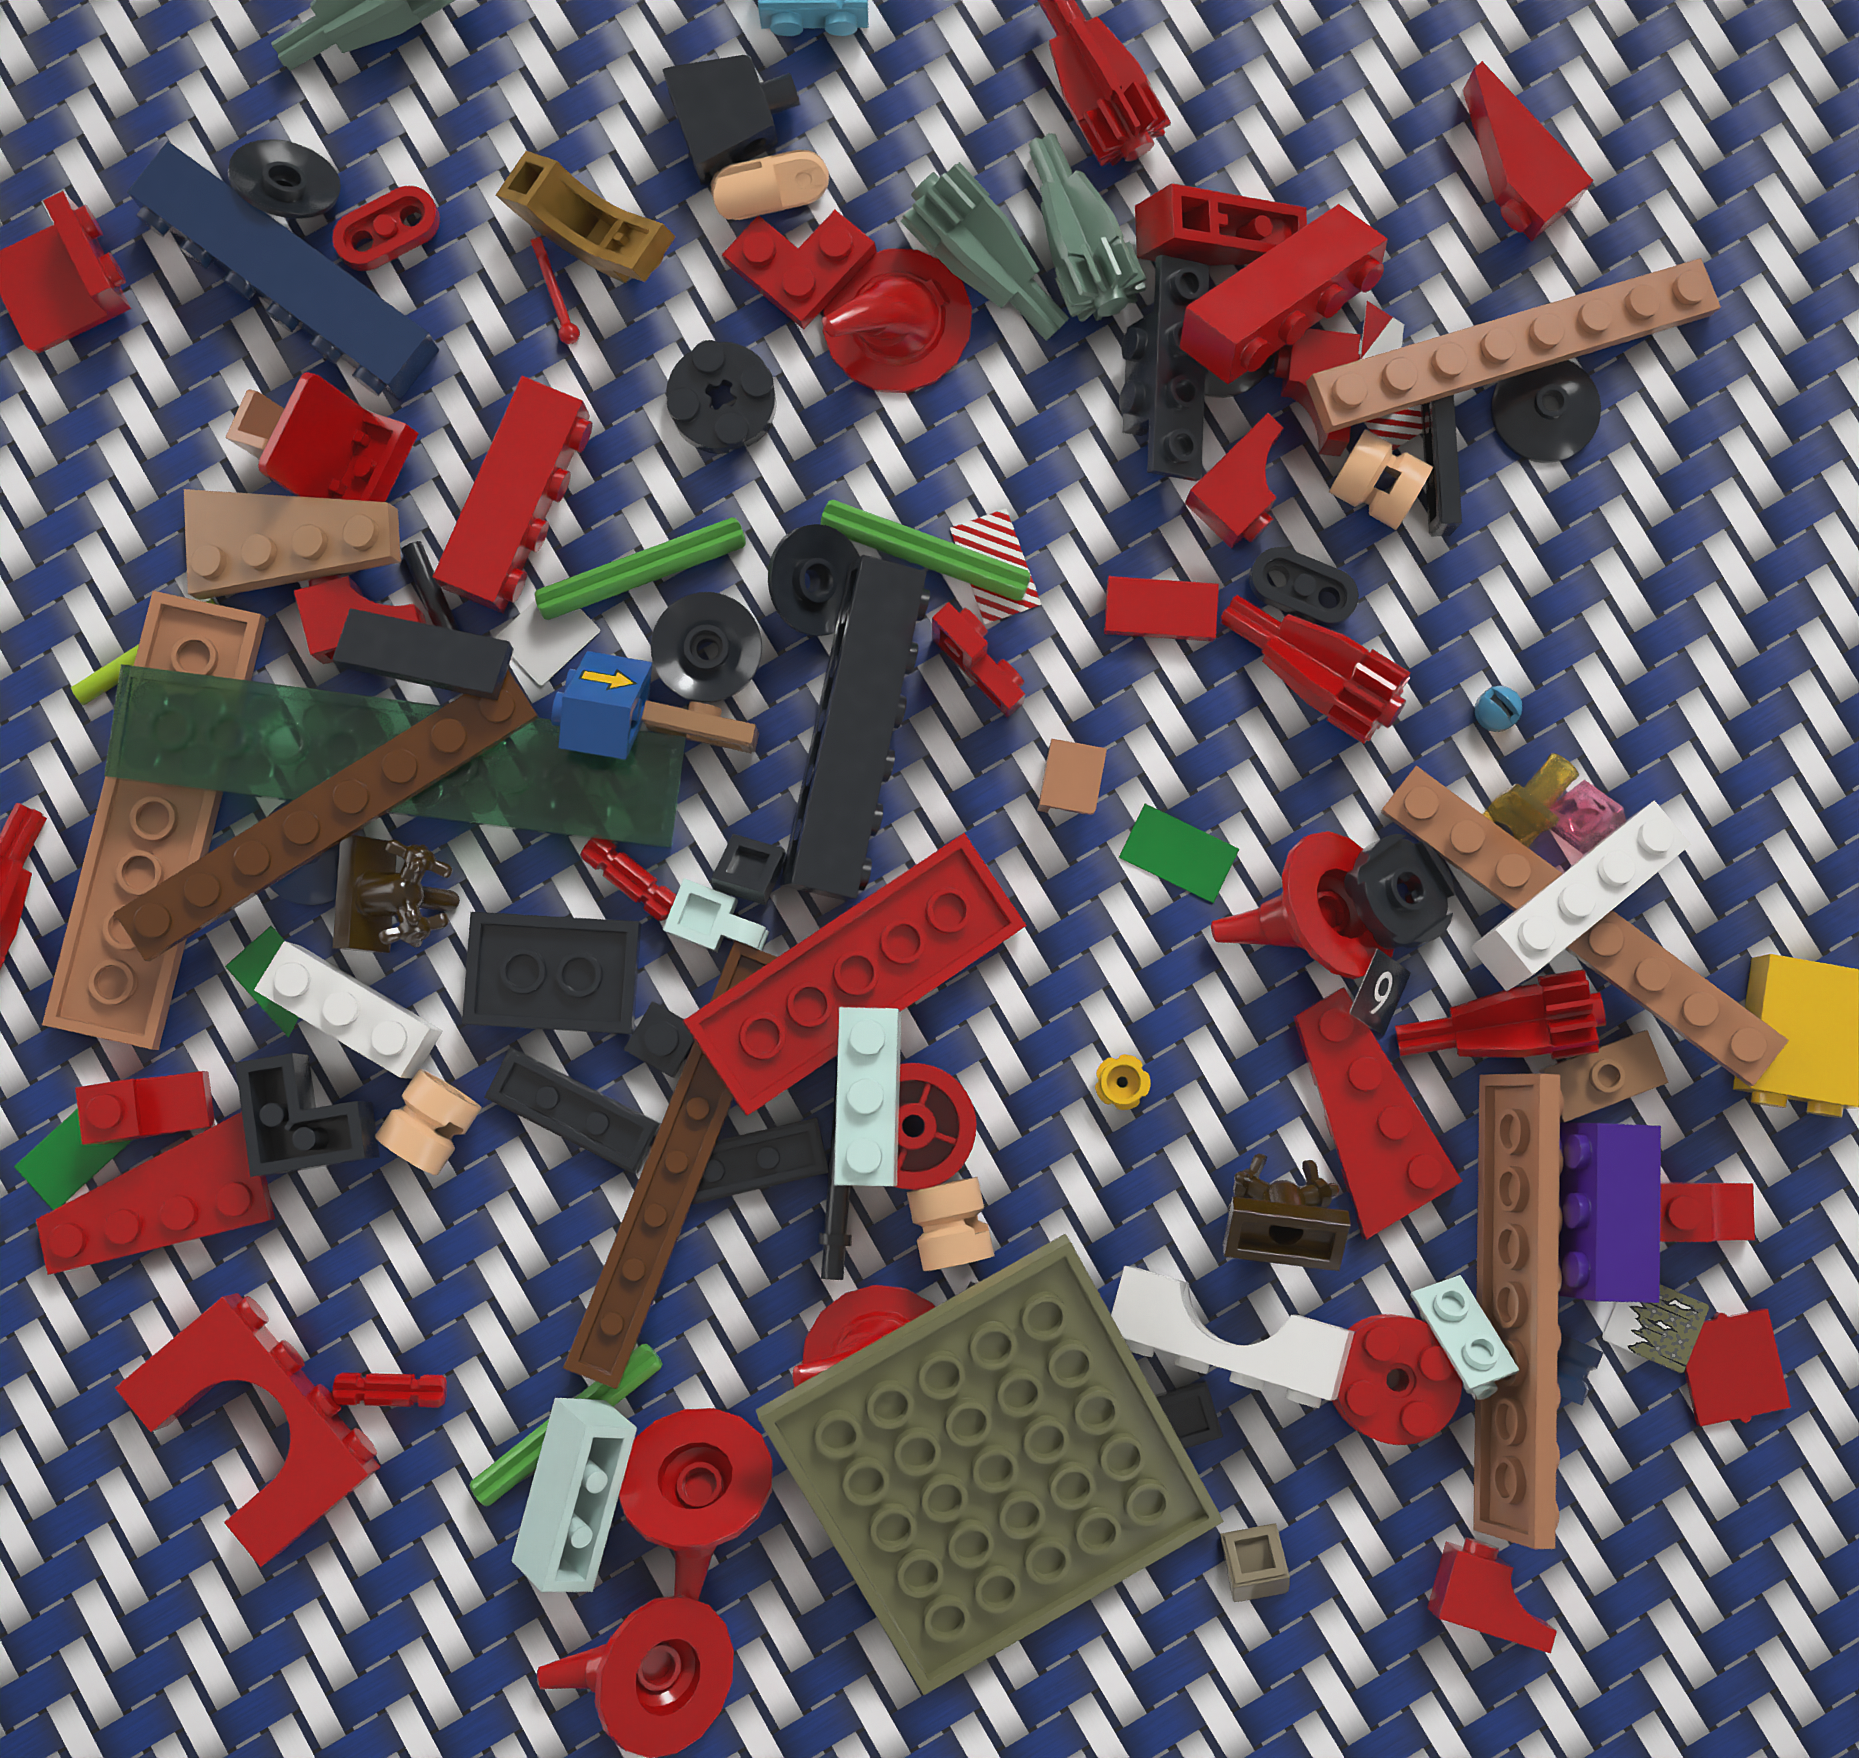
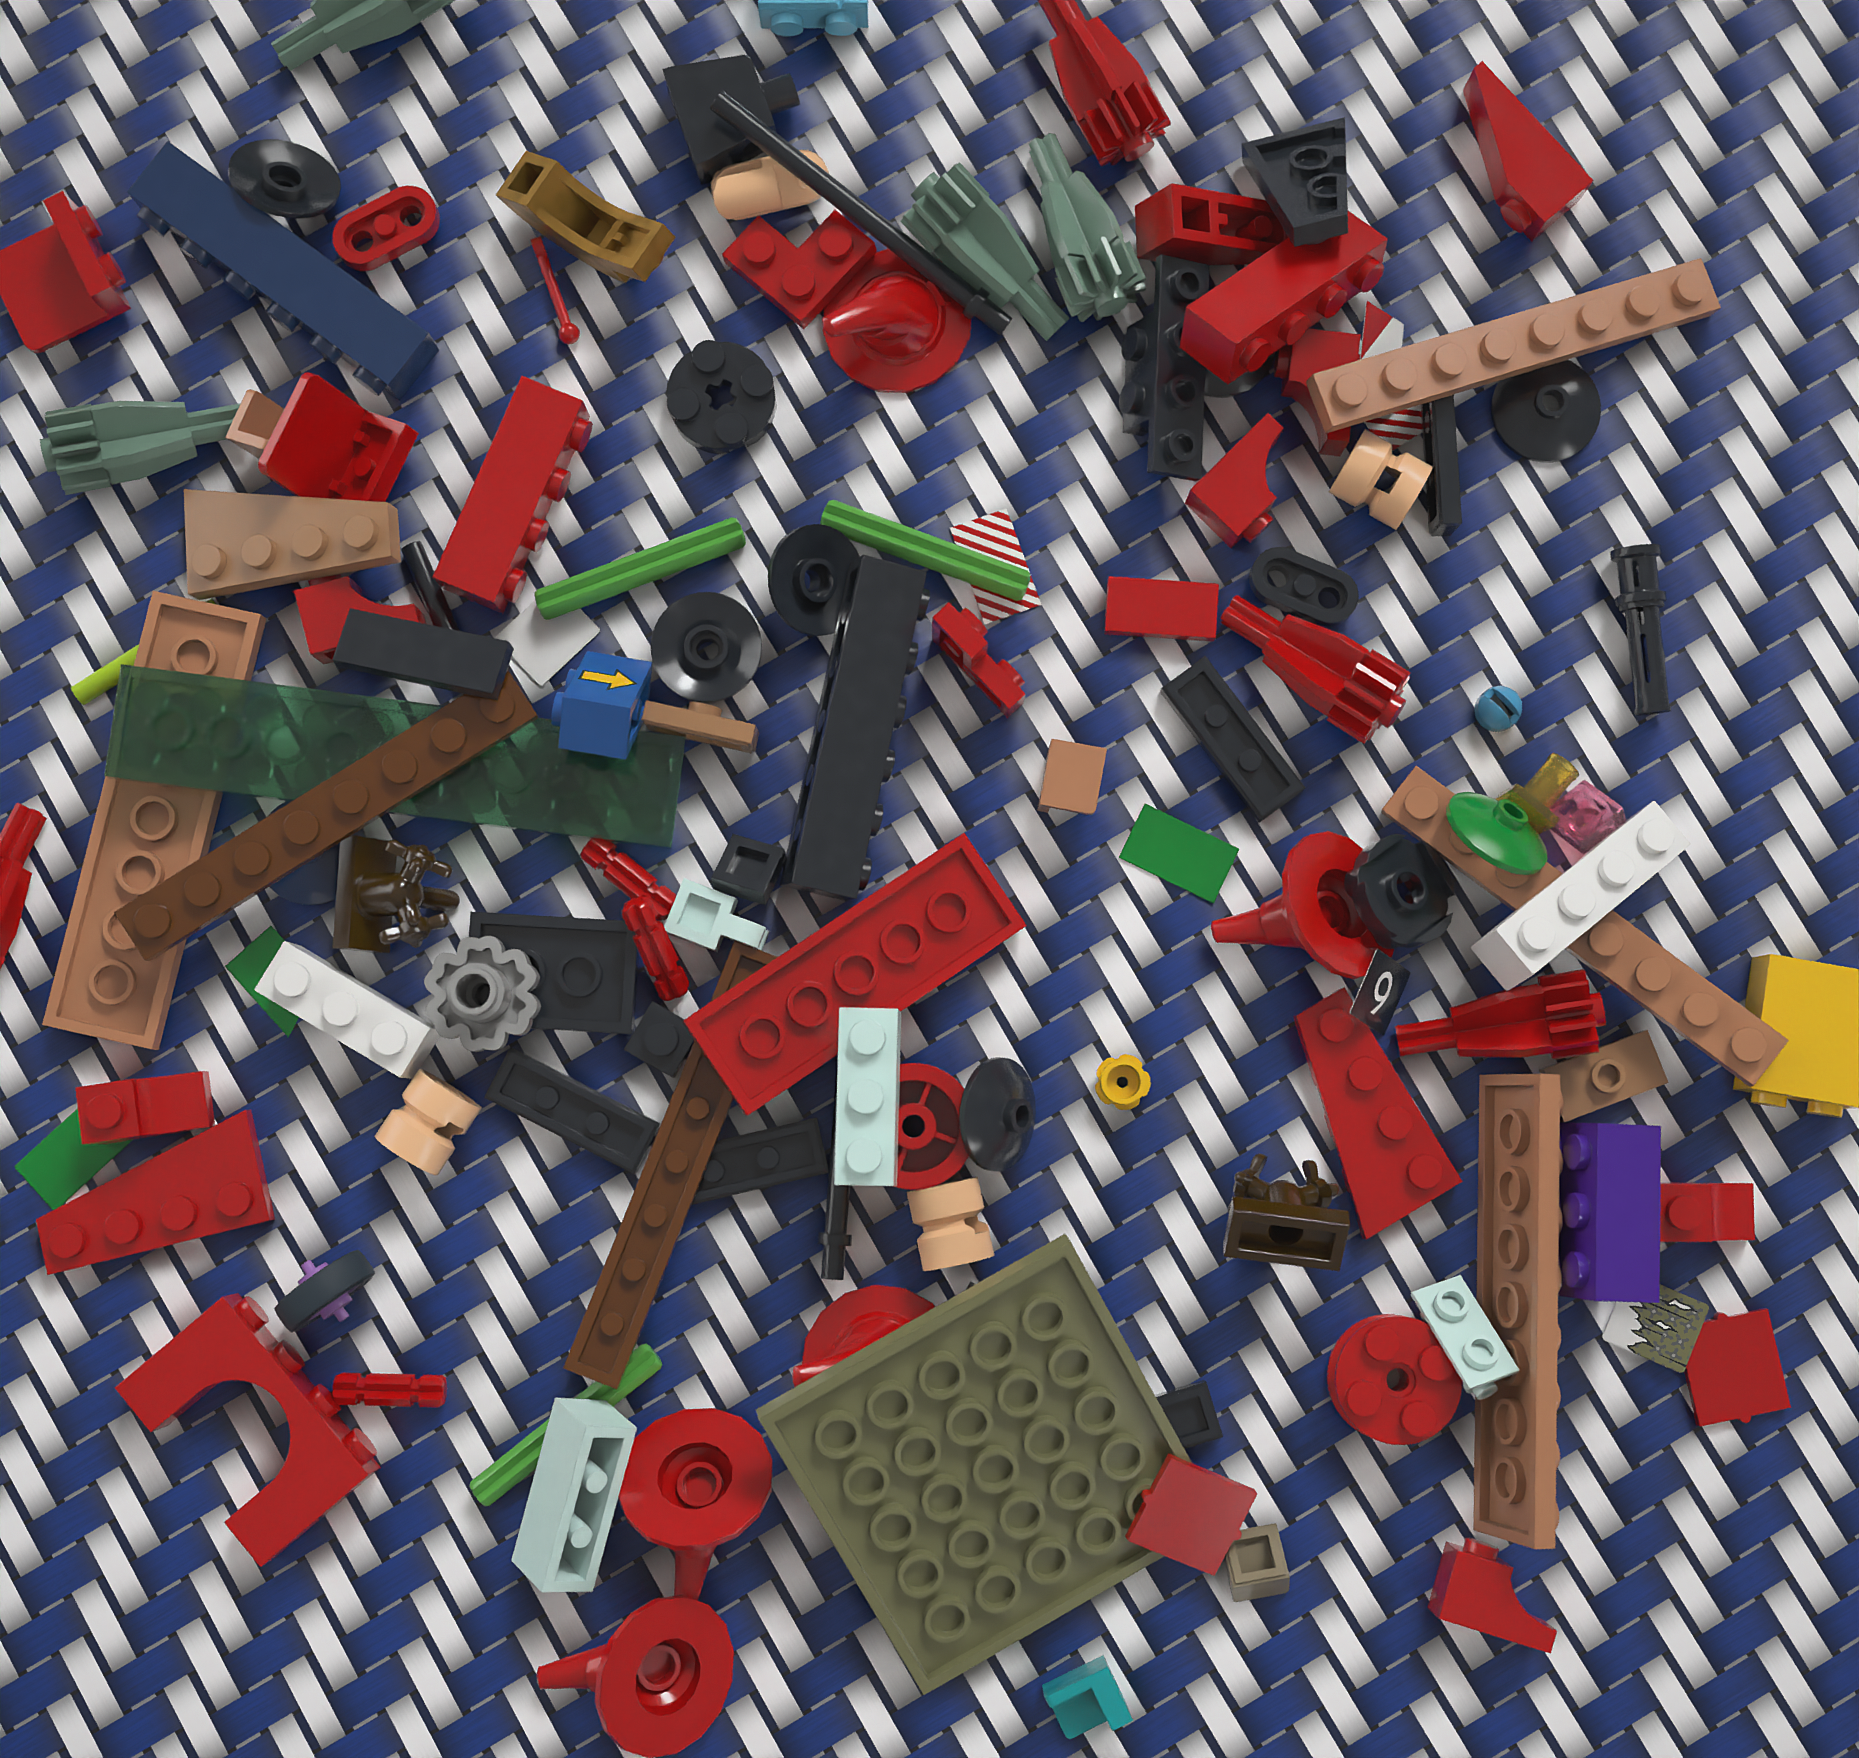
black brick [235,1053,380,1177] -> none
white arch [1111,1266,1354,1408] -> none
dark blue wheel [1557,1334,1604,1406] -> none
none -> sand green piece [40,401,241,495]
none -> black wheel [274,1250,375,1333]
none -> light grey plant [424,936,541,1052]
none -> red axle [622,895,689,1001]
none -> black bar [710,91,1013,336]
none -> black dish [959,1057,1036,1172]
none -> teal panel [1042,1655,1133,1739]
none -> red piece [1125,1453,1258,1576]
none -> black tile [1159,656,1306,823]
none -> black wing [1241,117,1348,247]
none -> green dish [1446,792,1548,875]
none -> black pin [1610,544,1671,716]

